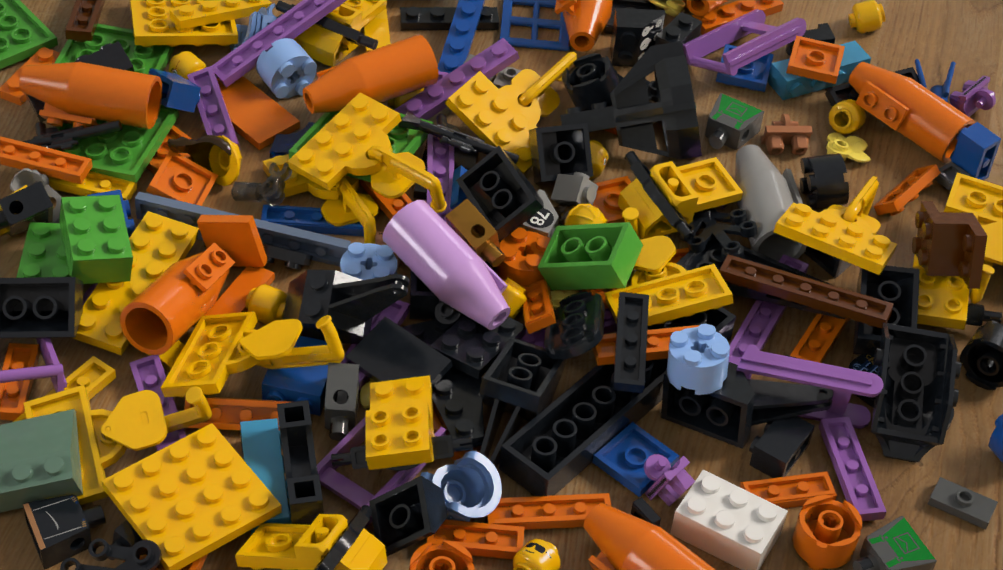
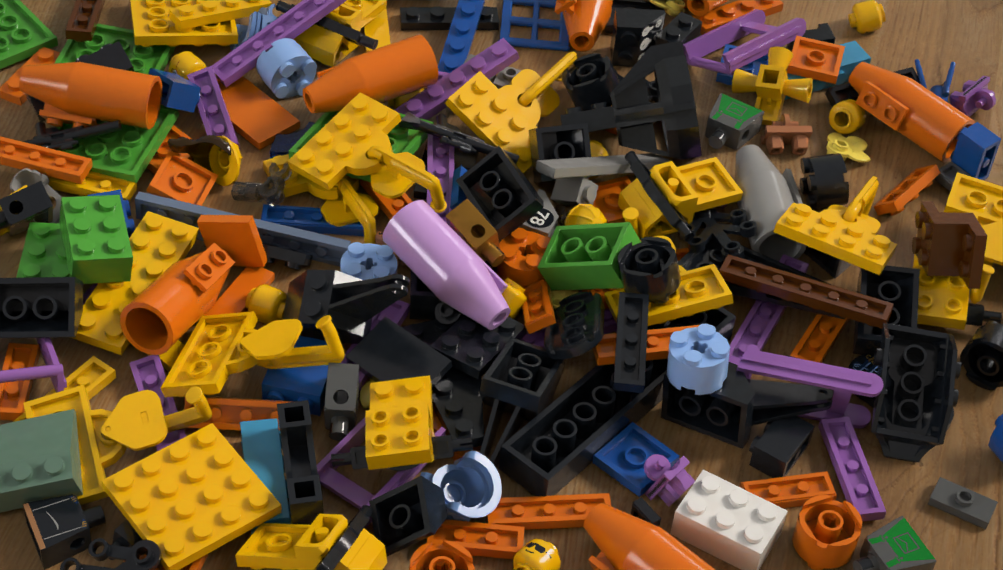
none -> light grey tile [536,153,670,179]
none -> black brick [618,237,681,304]
none -> yellow brick [732,46,813,125]

